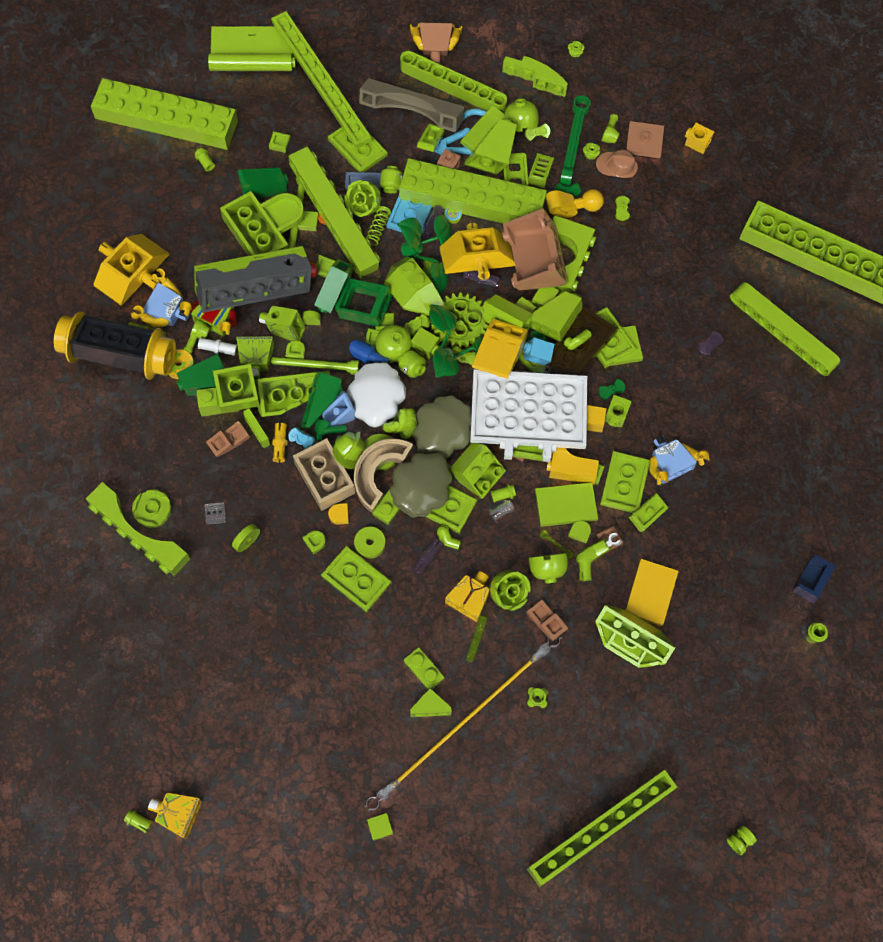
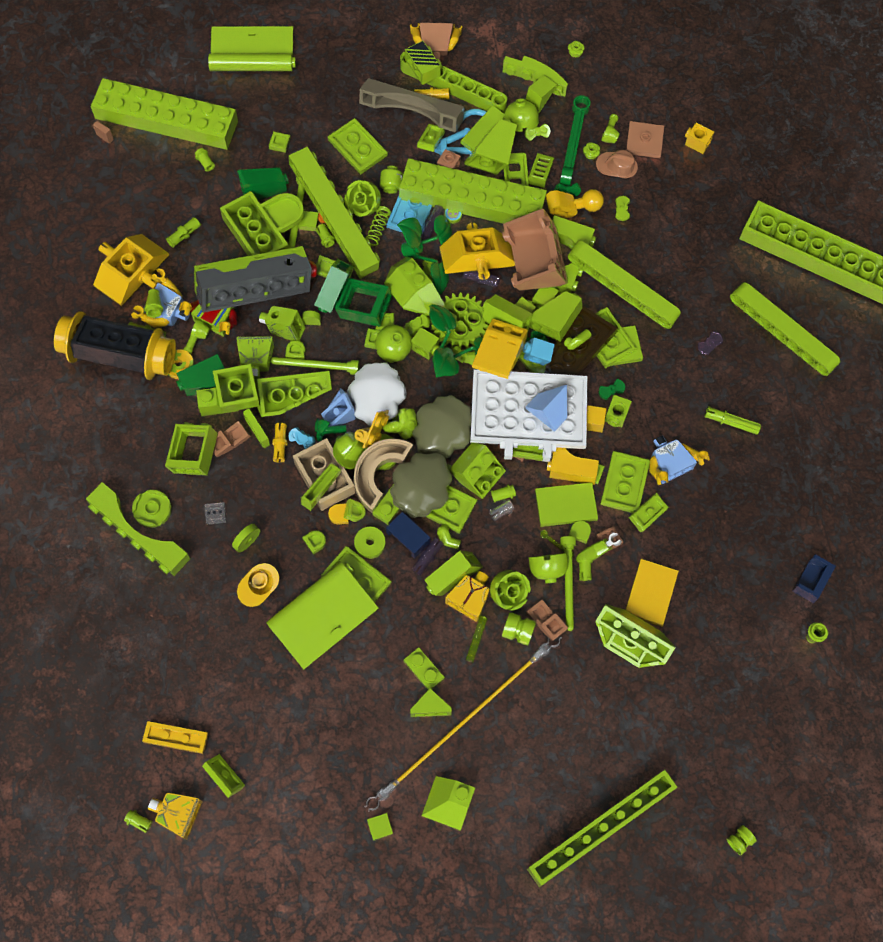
white pin [198,337,237,356] -> none
lime plate [271,11,372,149] -> none
green slope [300,372,342,429] -> none
sand blue tile [345,172,381,191] -> none
blue arm [349,340,390,364] -> none
lime head [398,350,426,378] -> none
lime plate [527,687,548,708] -> none
none -> nougat tile [93,121,114,144]
none -> yellow plate [142,721,208,754]
none -> lime cone [144,289,163,318]
none -> lime window [165,422,218,476]
none -> lime pin [166,217,201,248]
none -> lime plate [202,754,245,798]
none -> yellow piece [237,563,279,607]
none -> lime door [266,562,379,669]
none -> lime piece [301,463,341,511]
none -> lime pin [315,224,335,248]
none -> lime tile [344,499,365,522]
none -> yellow hinge [355,410,389,448]
none -> dark blue panel [386,512,431,559]
none -> lime brick [405,41,442,85]
none -> yellow pin [414,87,449,100]
none -> lime slope [421,776,475,831]
none -> lime slope [425,550,483,596]
none -> lime wheel [502,612,537,646]
none -> lime slope [525,75,558,115]
none -> light blue slope [525,385,567,432]
none -> lime piece [560,536,576,631]
none -> lime beam [567,241,681,329]
none -> lime axle [704,406,761,434]

